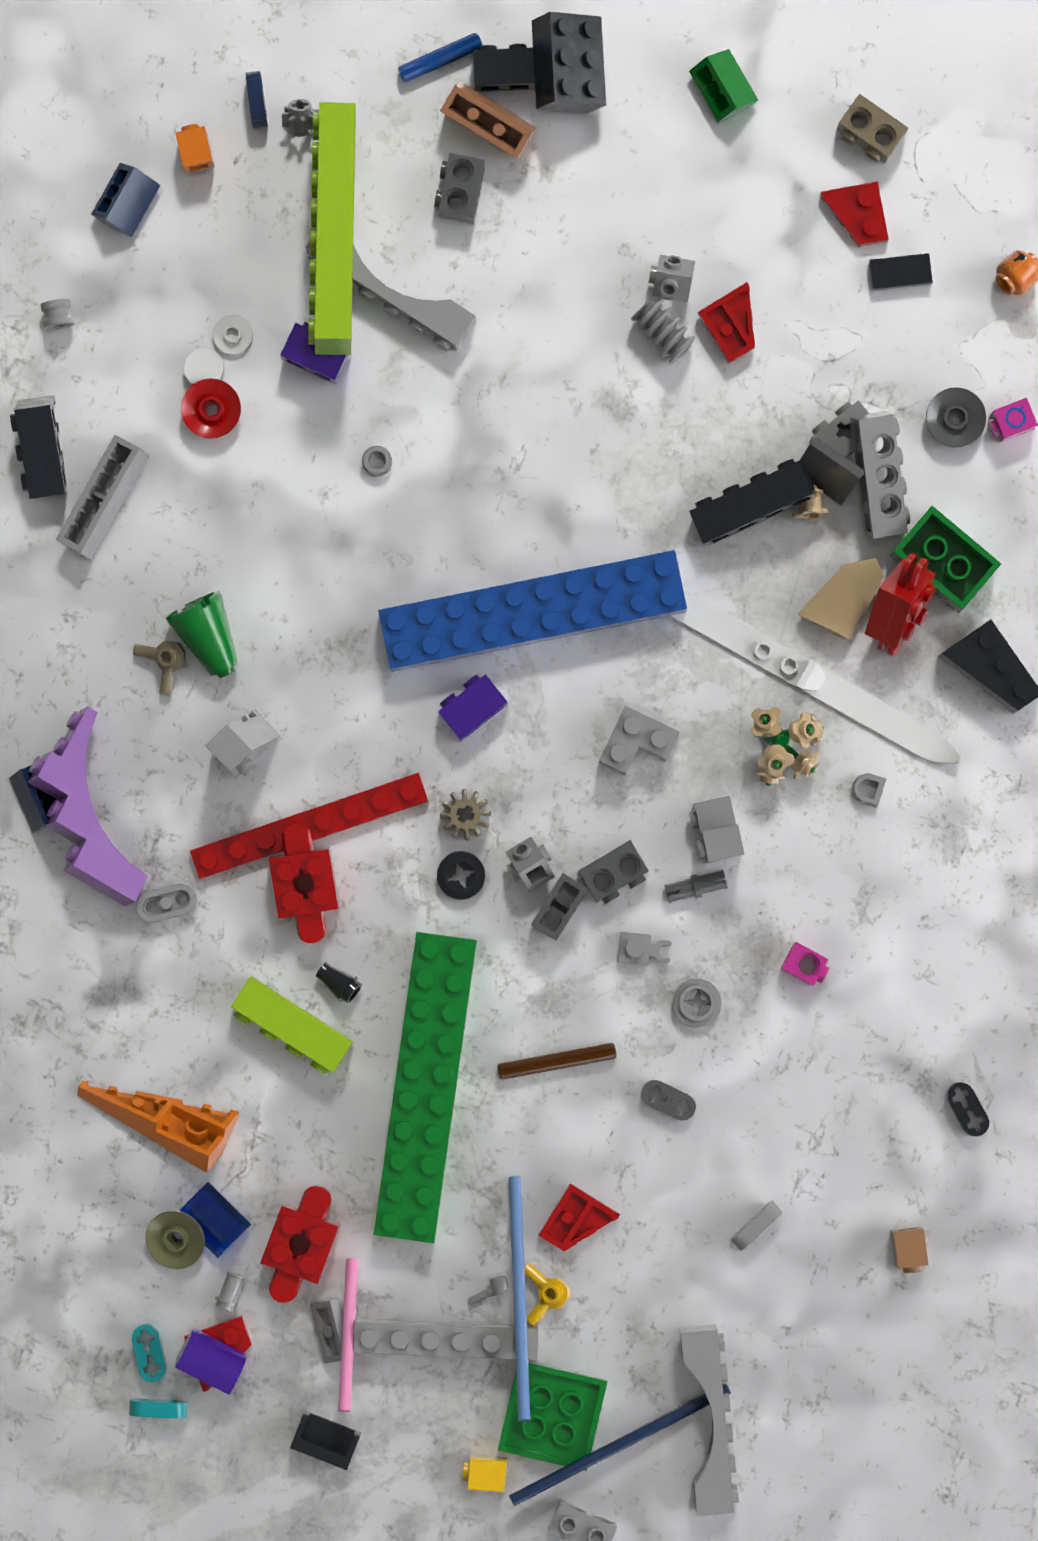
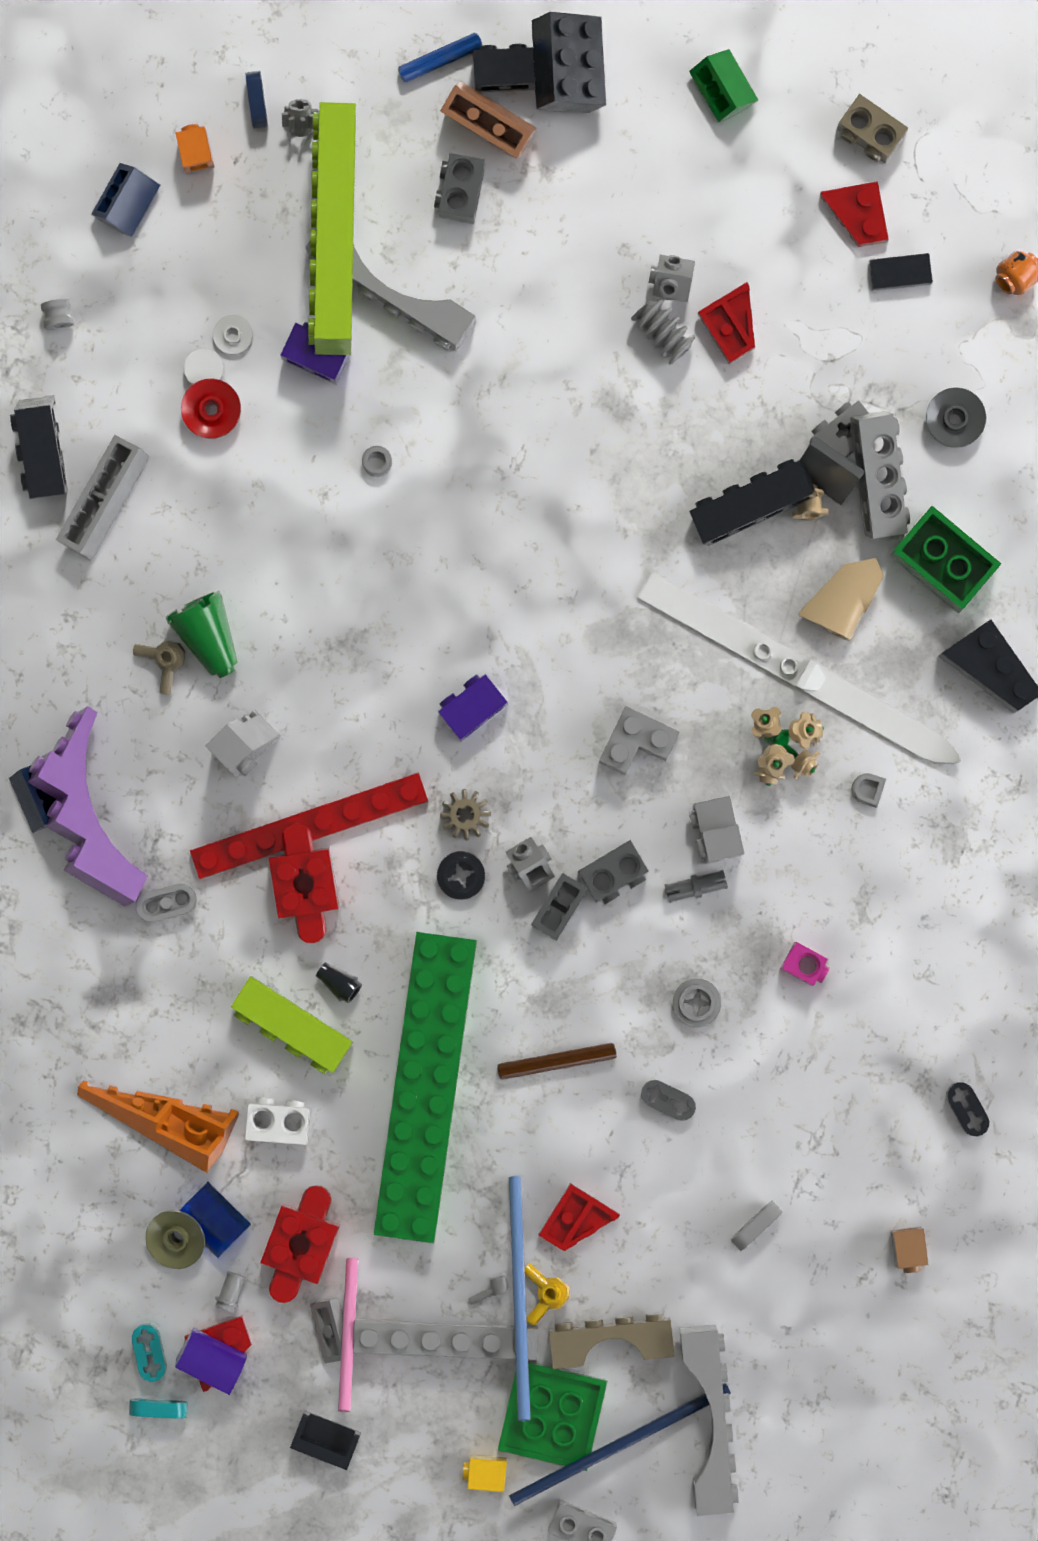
blue brick [378,550,687,672] -> none
light grey plate [618,932,672,965] -> none
red brick [864,553,936,657] -> none
dark pink brick [988,397,1038,443] -> none
none -> white brick [245,1097,311,1145]
none -> dark tan arch [549,1313,675,1369]

